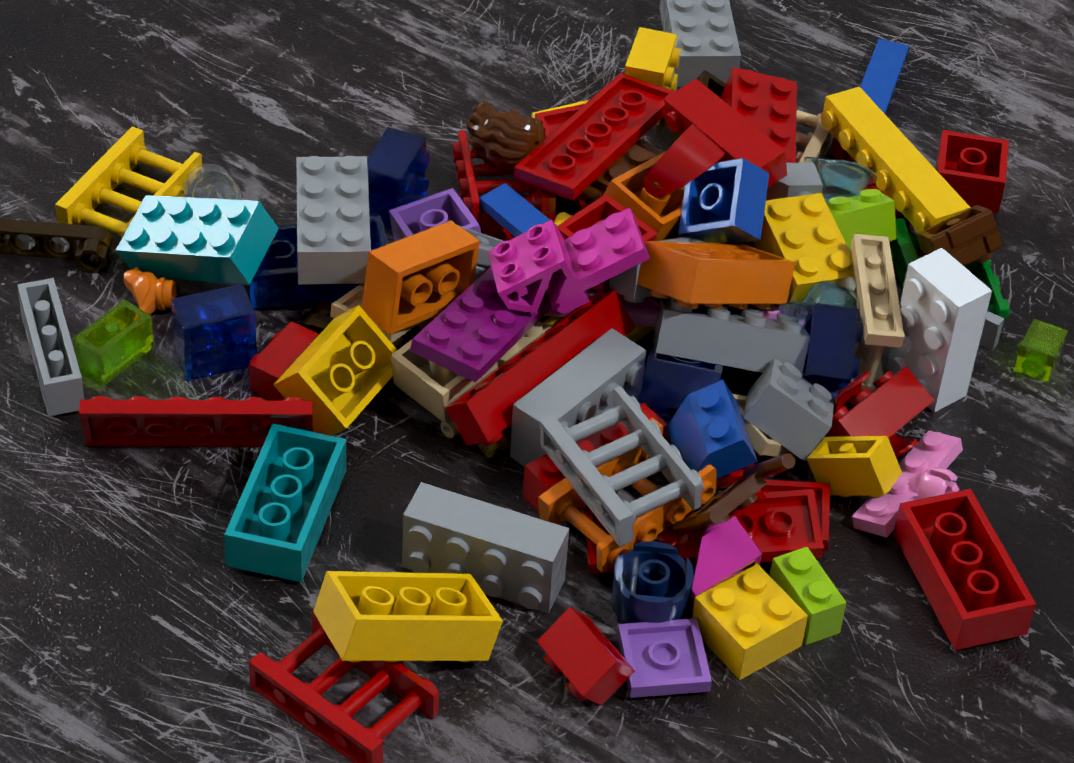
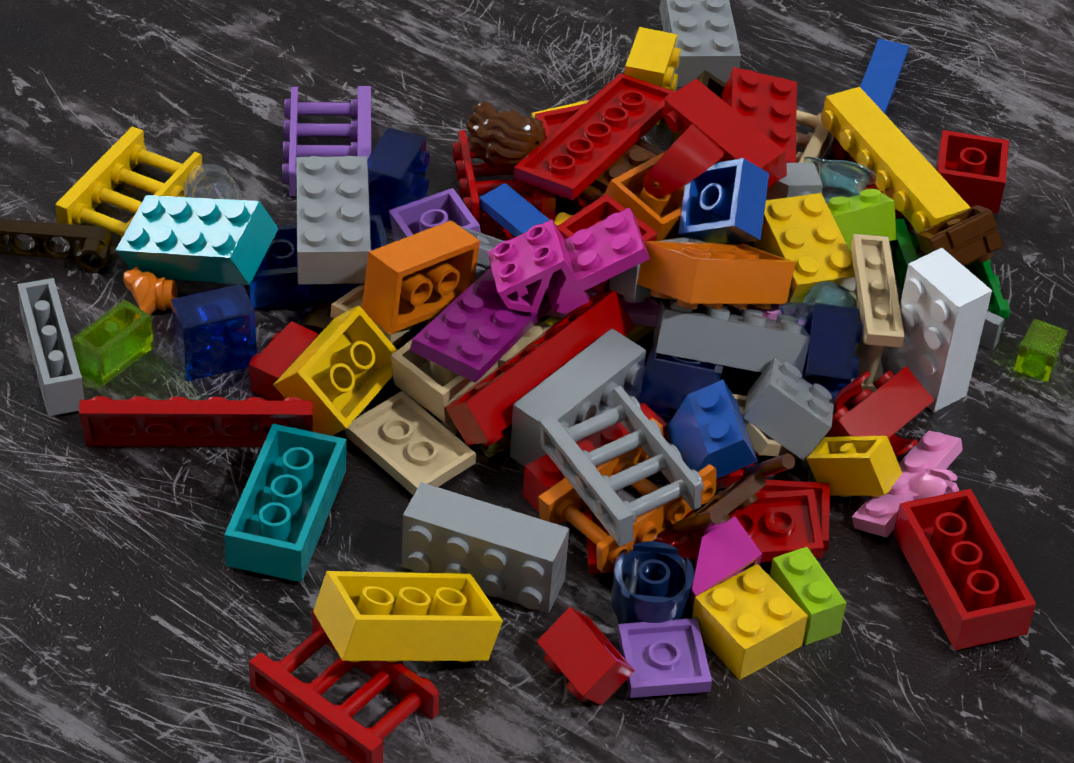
none -> medium lavender fence [282,86,371,198]
none -> tan plate [345,391,476,495]

